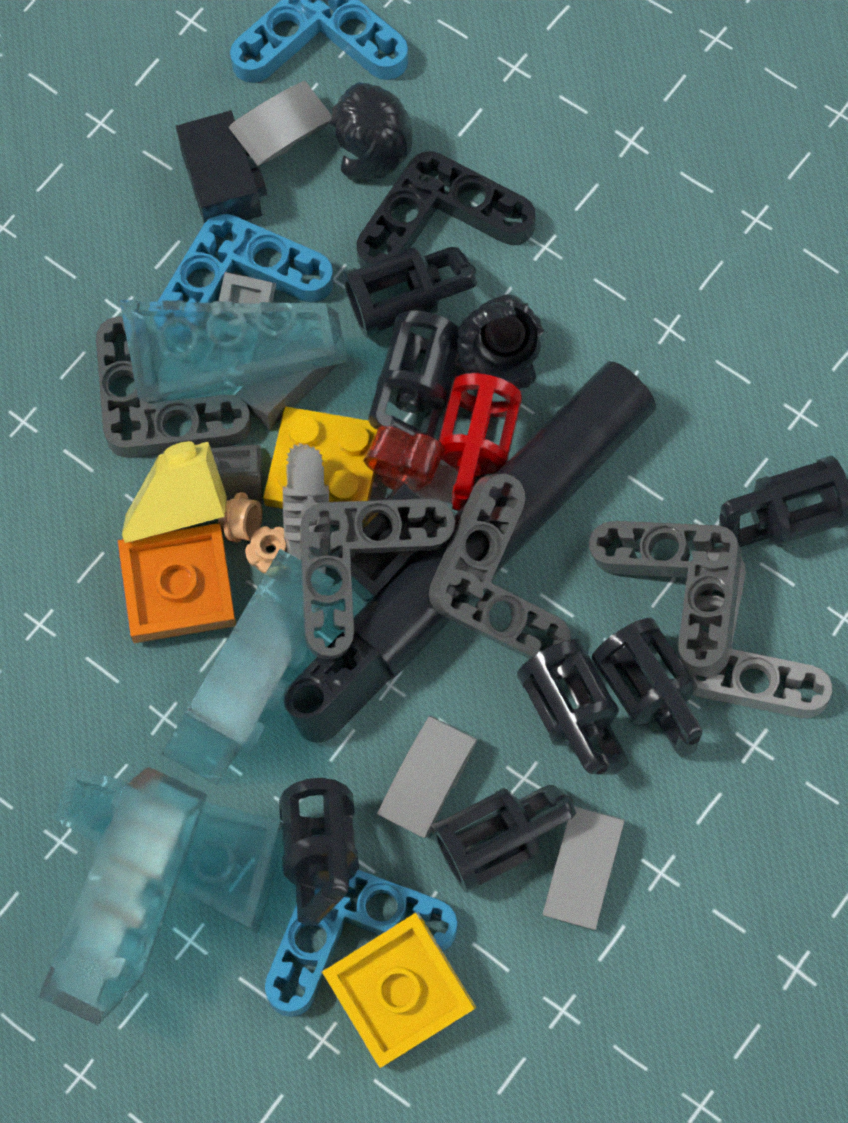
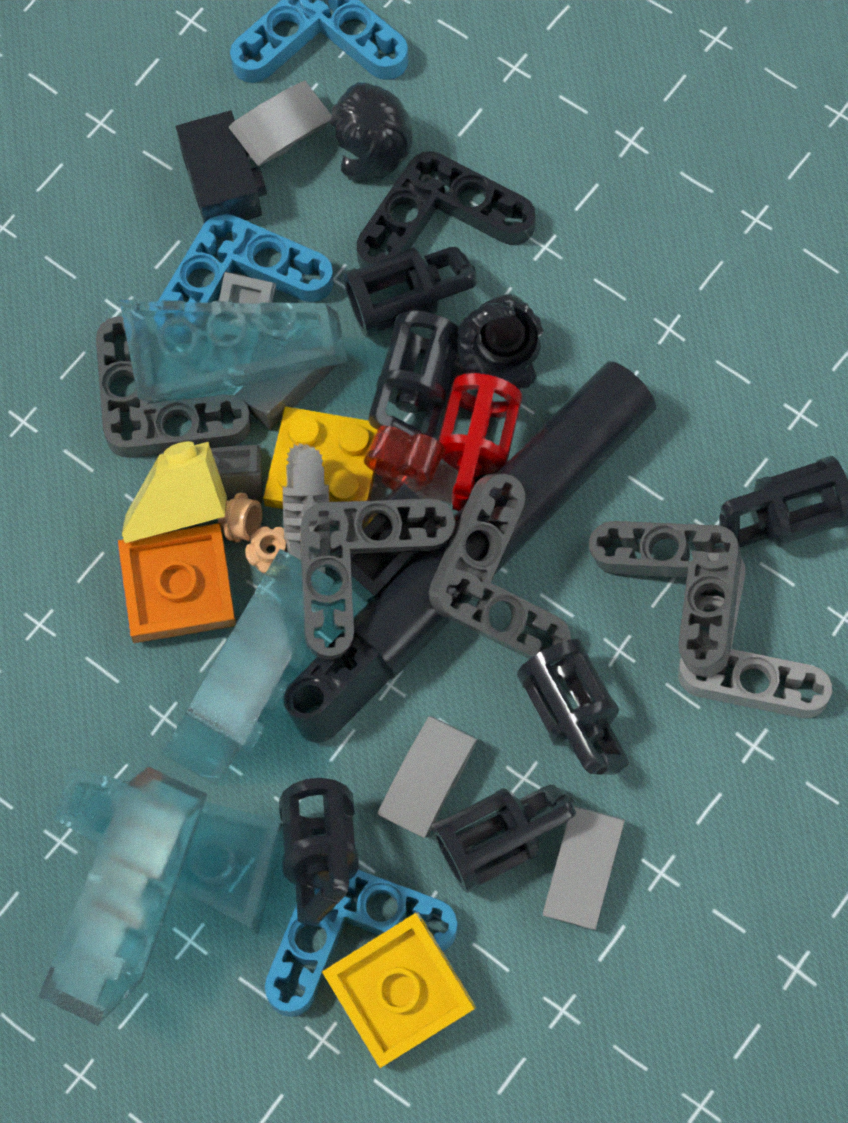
black piece [591,618,702,757] -> none

